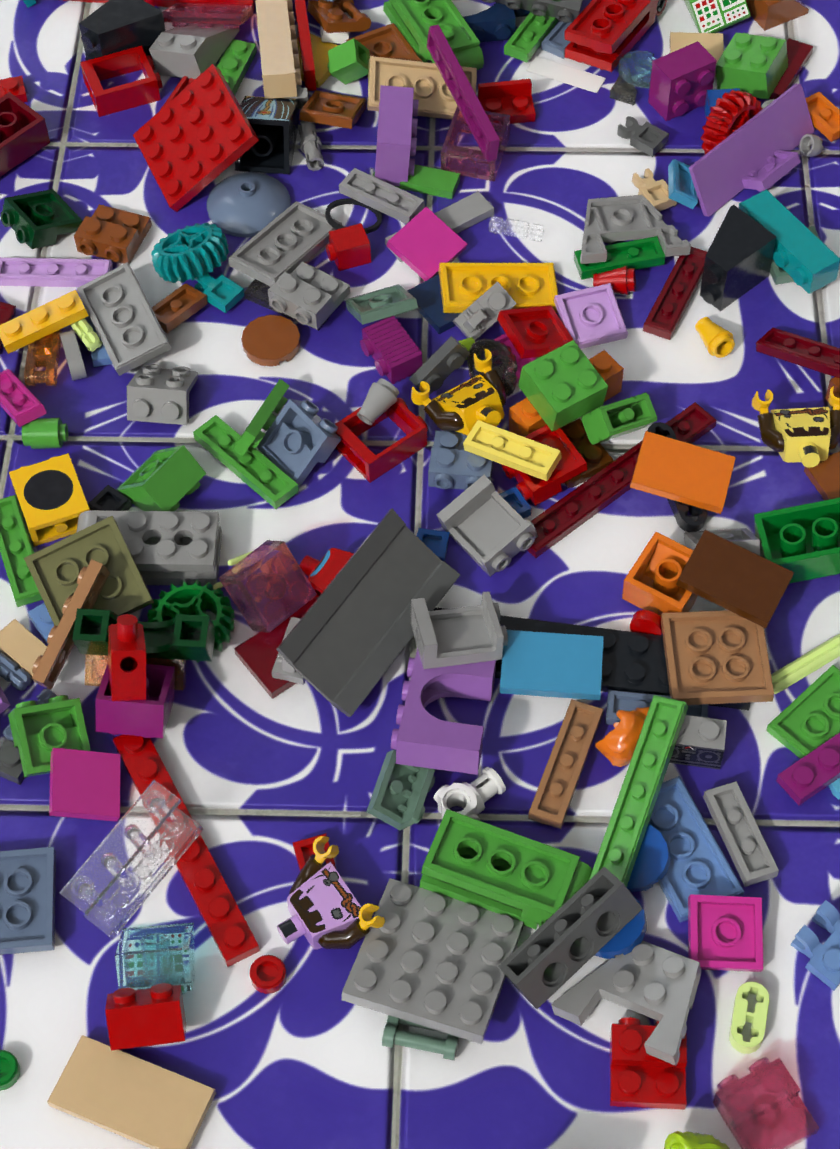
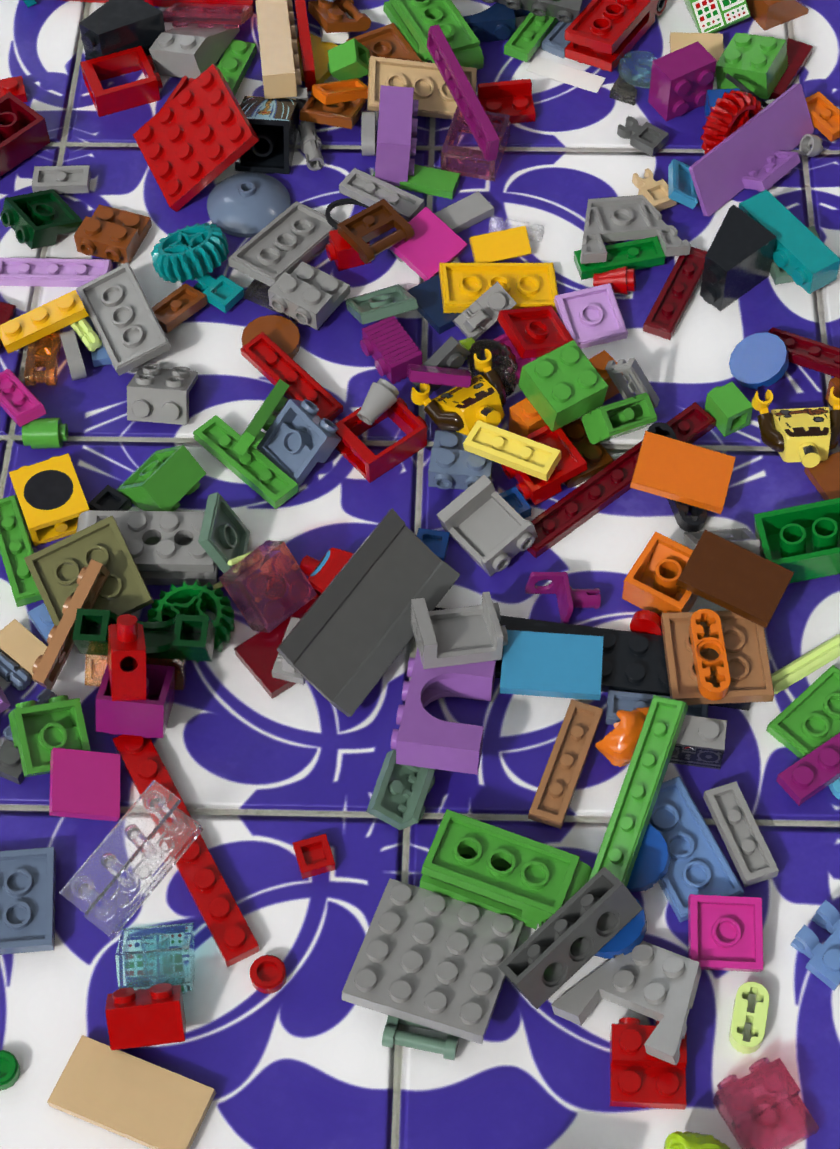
torso [277,836,385,950] -> none
white connector [433,767,506,821] -> none
yellow cone [695,317,735,358] -> none
none -> light grey plate [32,165,91,194]
none -> sand green tile [198,492,250,582]
none -> red tile [240,332,343,421]
none -> orange tile [311,78,368,105]
none -> reddish brown plate [337,199,415,264]
none -> light grey beam [361,111,376,156]
none -> magenta tile [407,364,472,388]
none -> yellow tile [469,226,532,263]
none -> magenta bracket [525,572,601,624]
none -> light grey tile [605,358,660,408]
none -> orange beam [689,609,731,701]
none -> bright green brick [704,382,753,437]
none -> black piece [725,74,768,107]
none -> tile [729,332,789,389]

